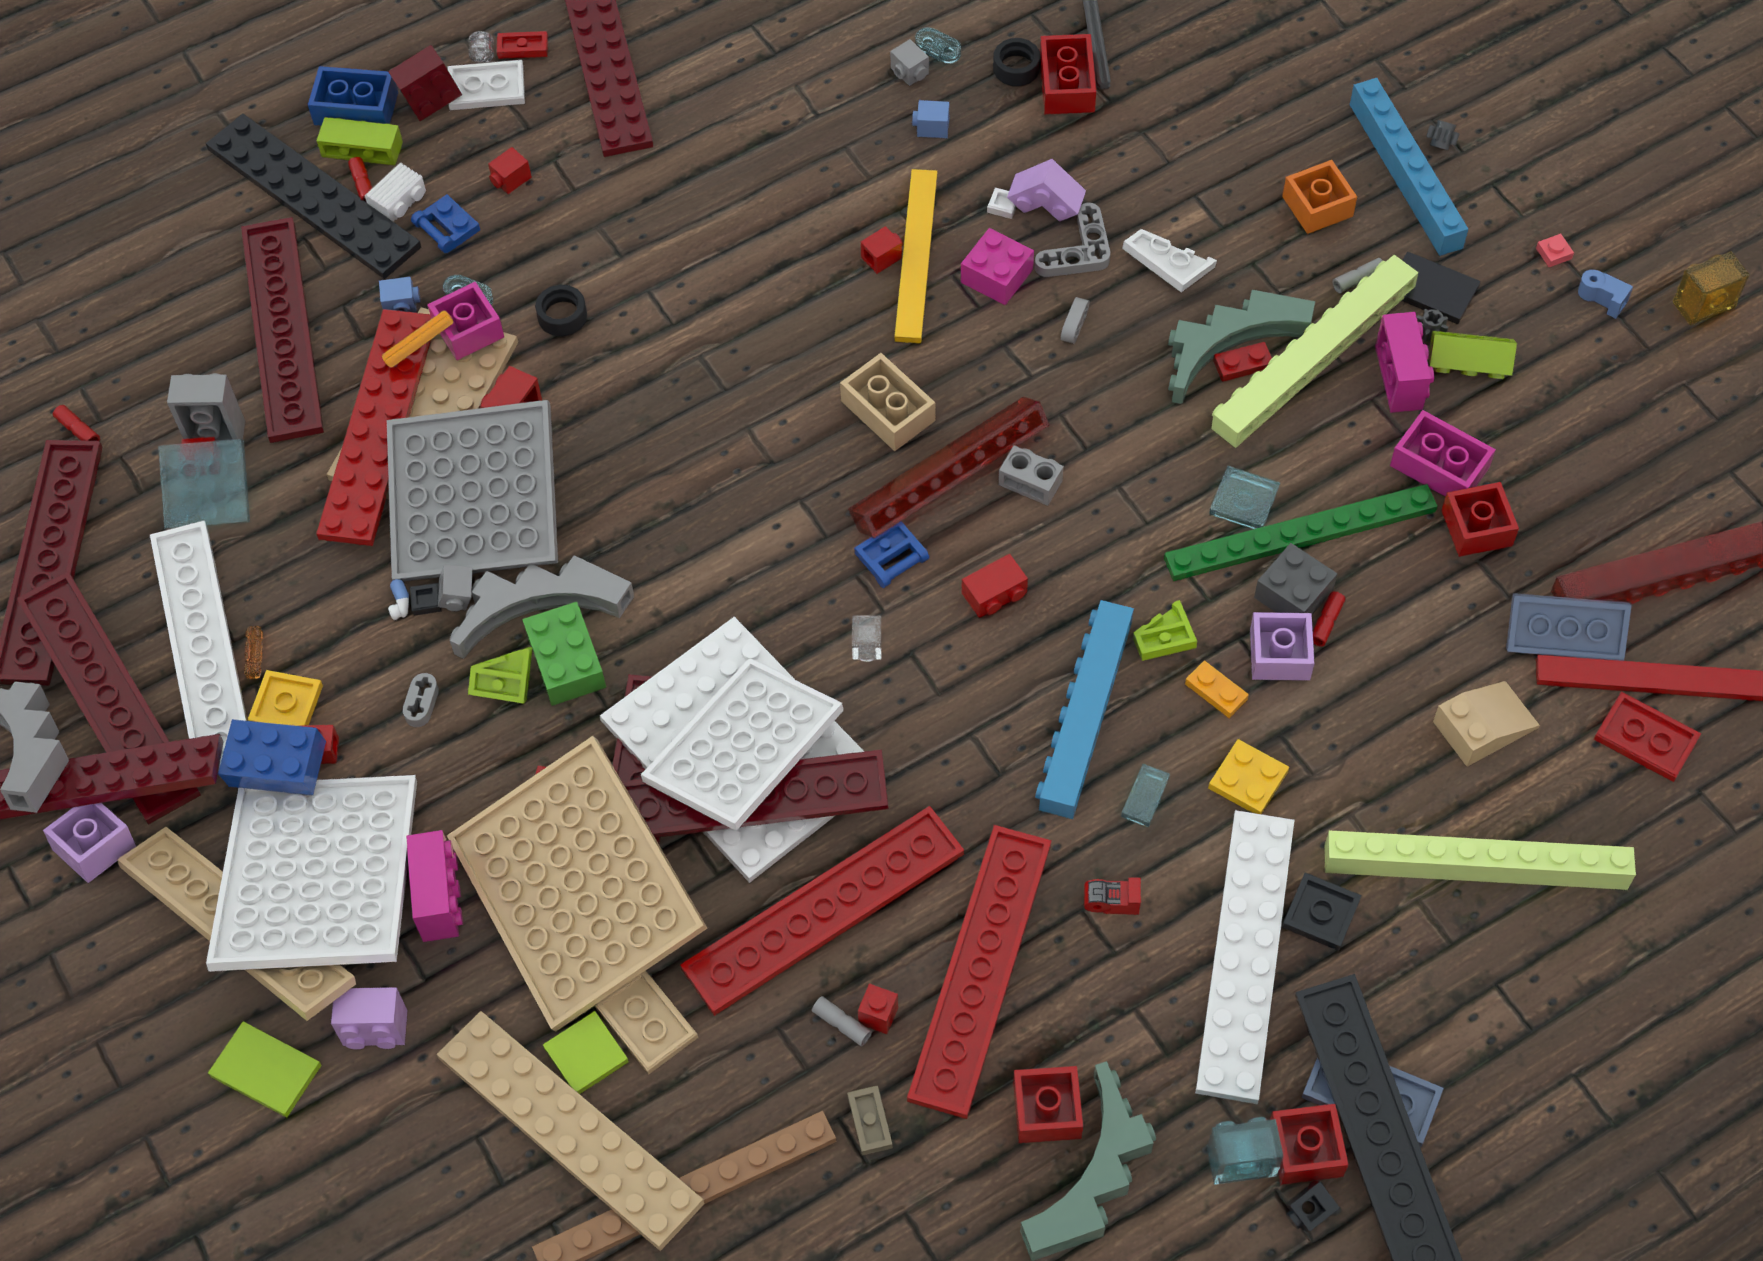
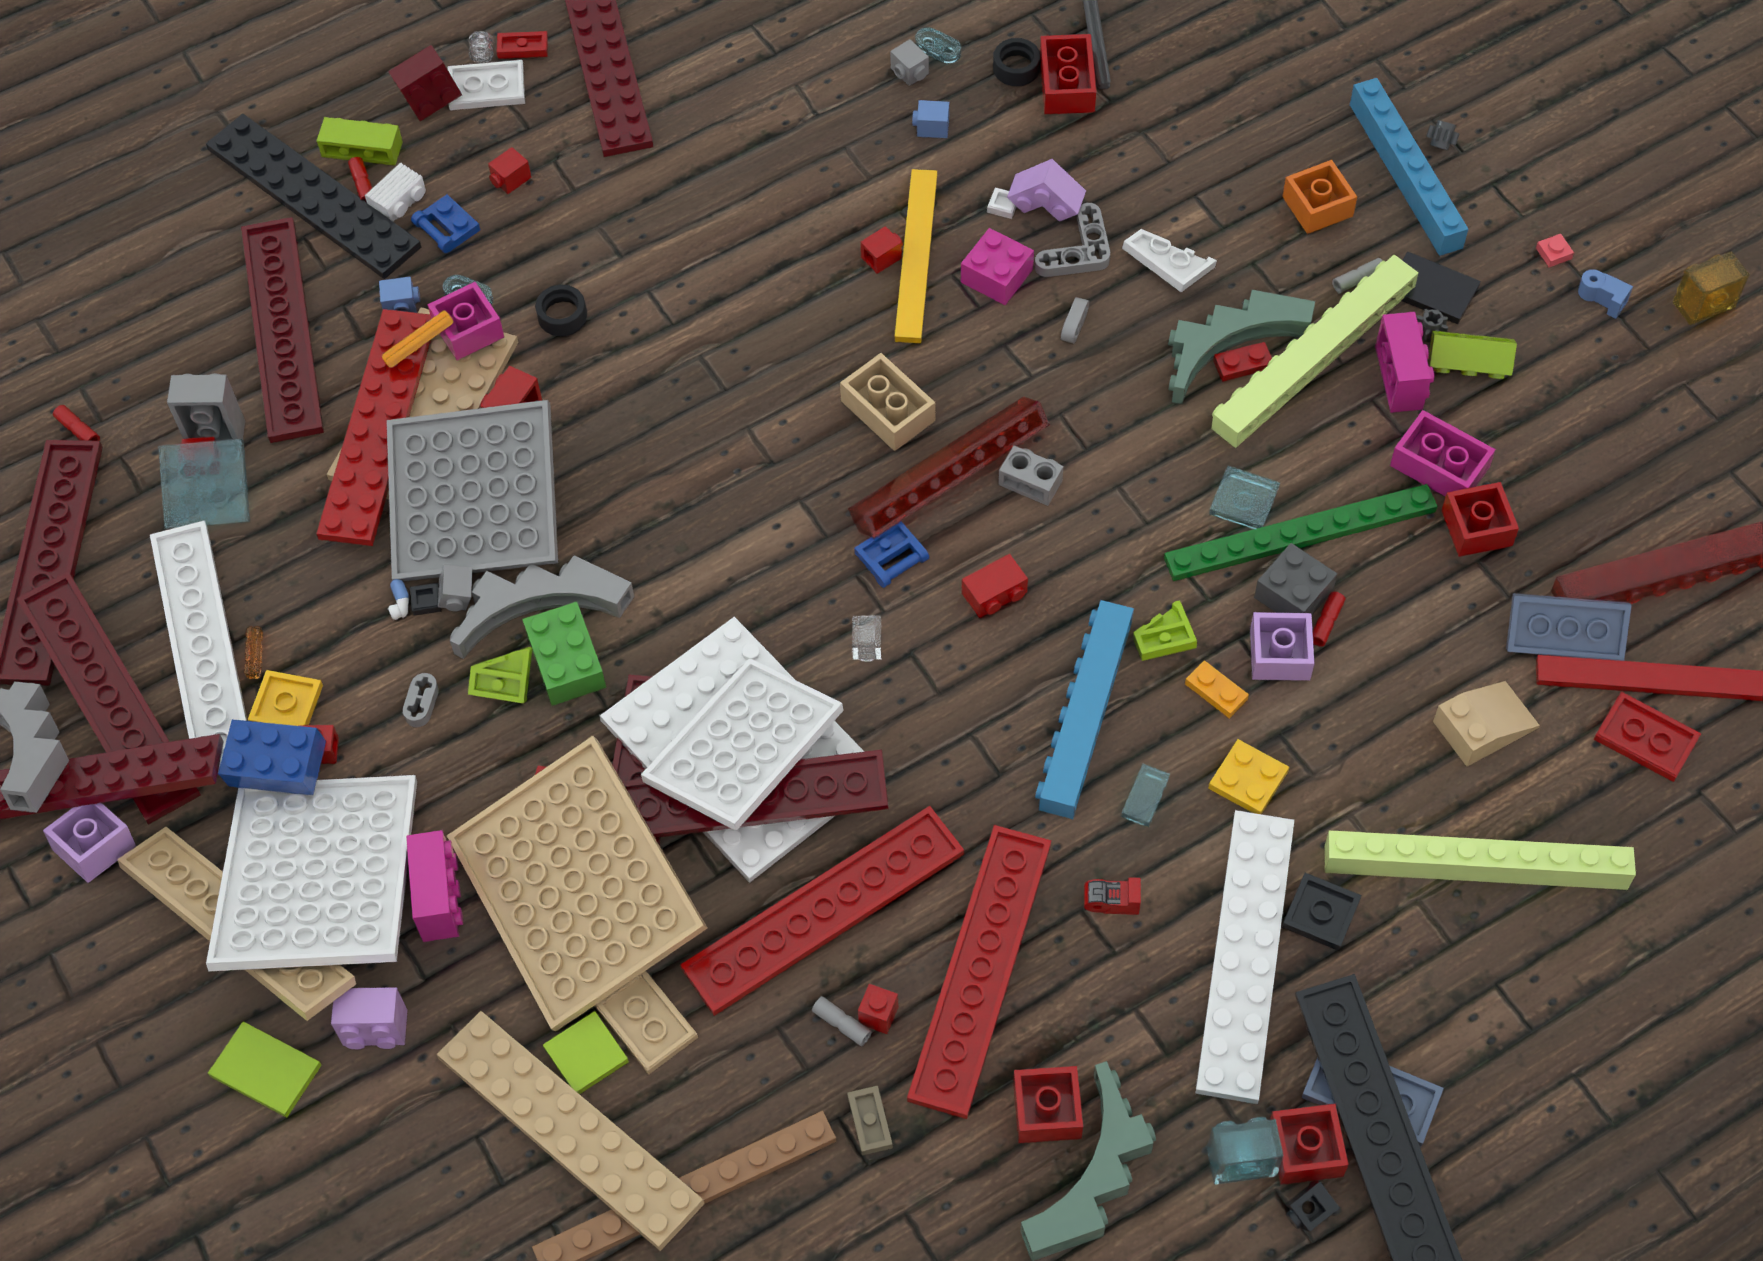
blue brick [308,66,398,126] -> none

